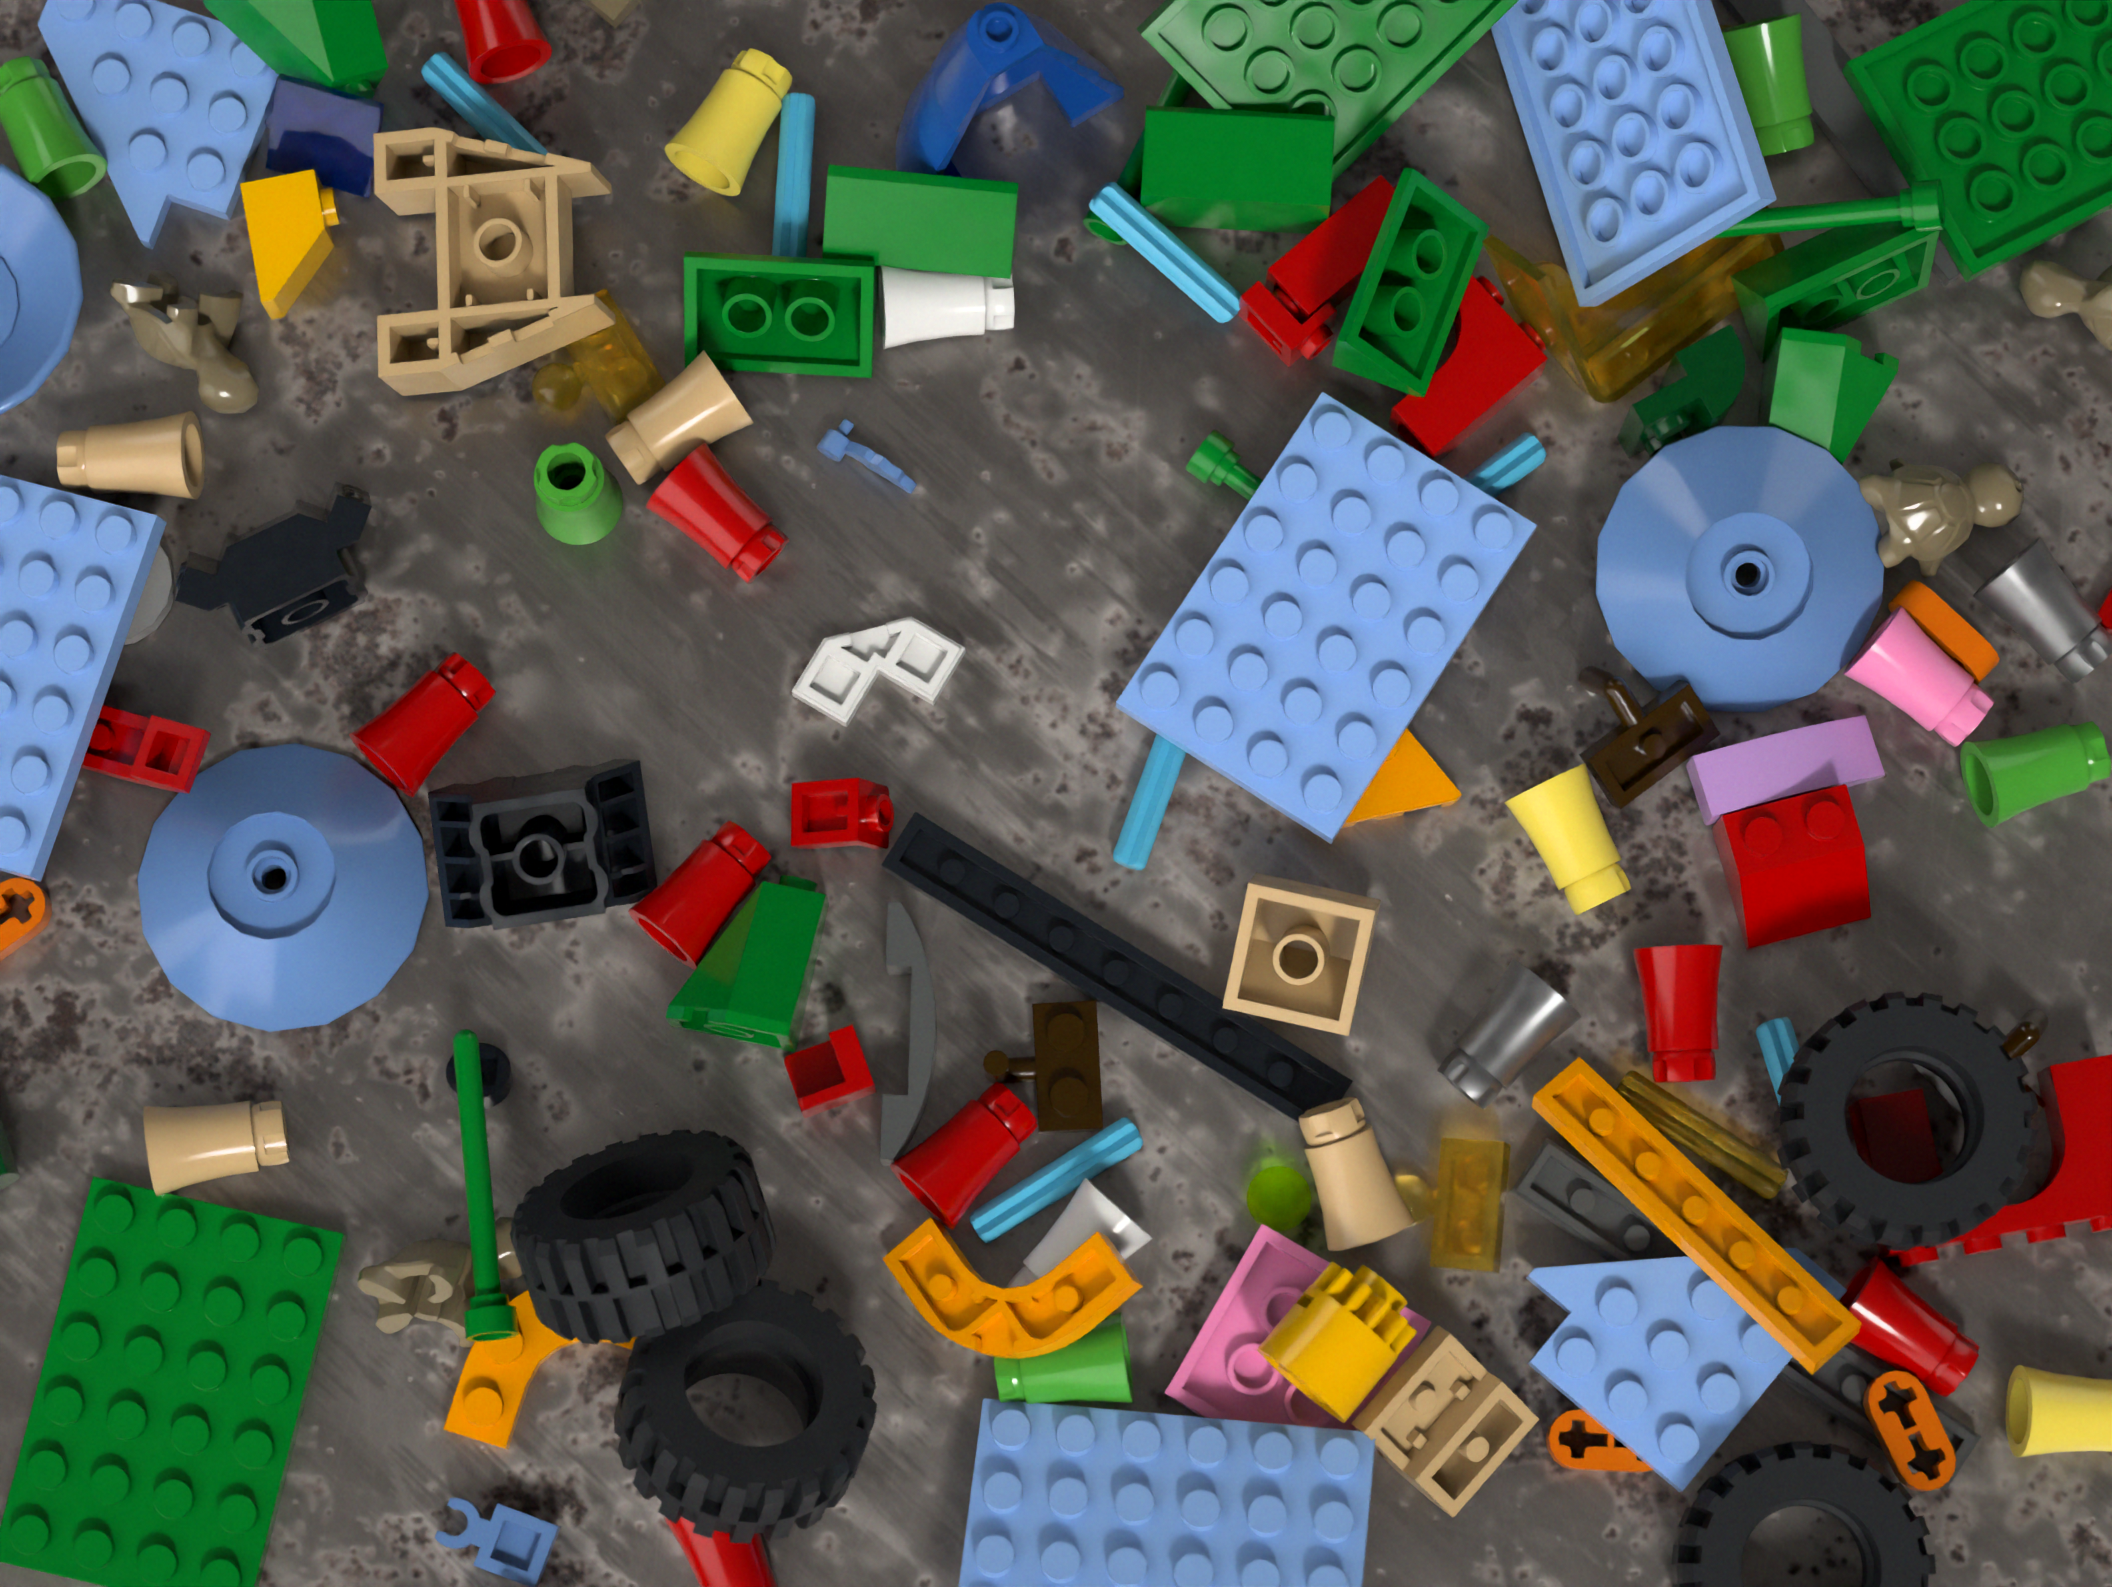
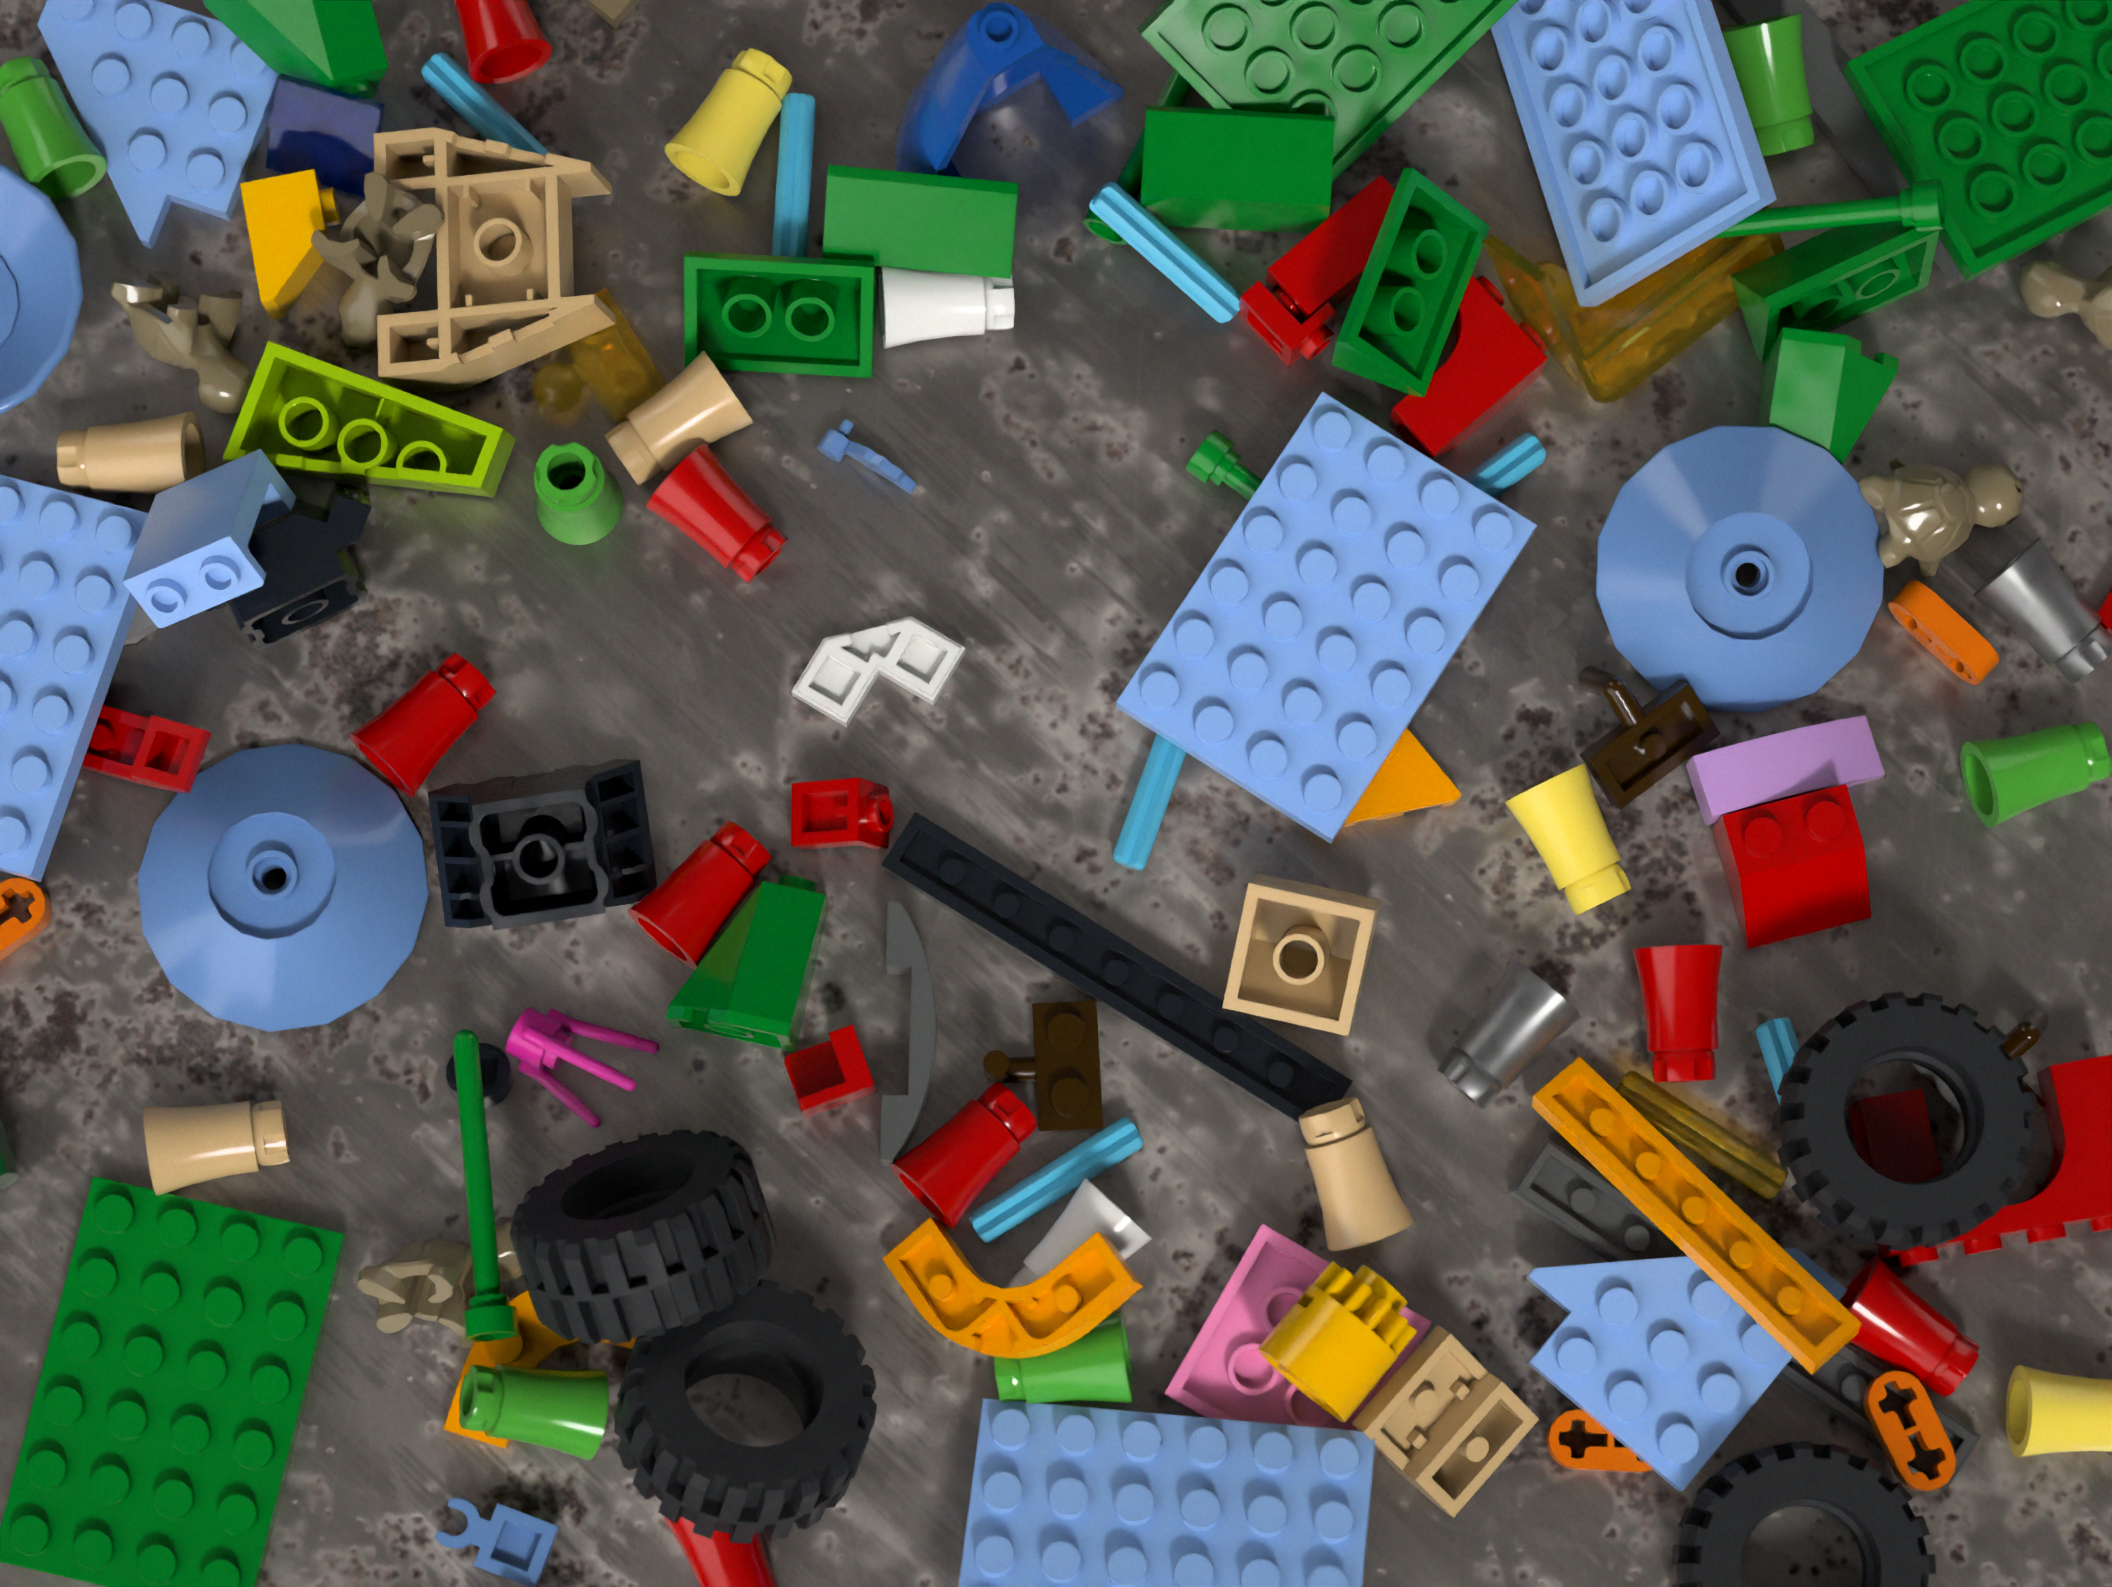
clear neon green plate [1246,1166,1311,1232] -> none
clear yellow plate [1393,1137,1511,1274] -> none
dark green brick [1617,324,1745,459] -> none
bright pink plant [1843,606,1995,747] -> none
none -> light blue panel [122,449,296,628]
none -> lime wedge [222,341,516,497]
none -> dark tan animal [311,172,445,349]
none -> bright green plant [459,1364,609,1460]
none -> dark pink plant [505,1007,659,1128]

